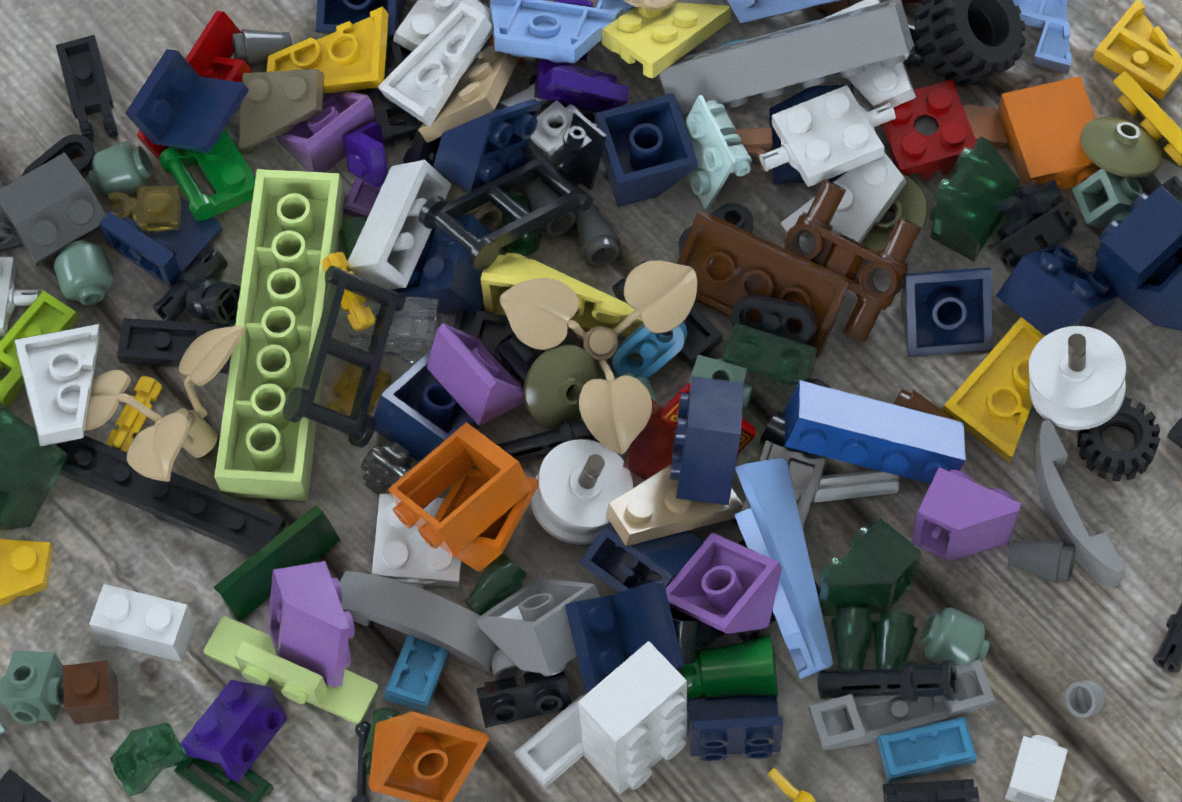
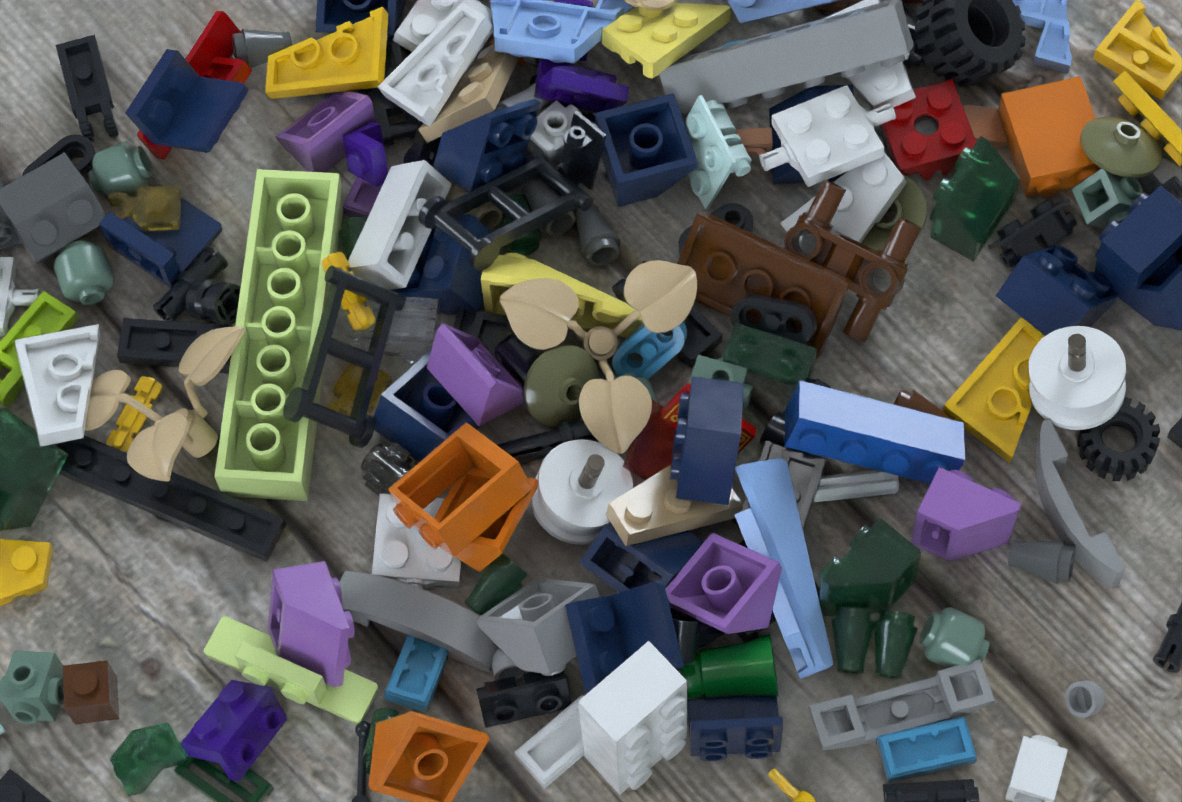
white brick [89,584,196,663] -> none
green plate [159,130,256,221] -> none
dark green tile [213,505,341,622] -> none
dark tan wing [239,69,324,153] -> none
black pin [818,660,958,702] -> none
dark blue slope [900,267,993,357] -> none
black plate [994,179,1062,232] -> none

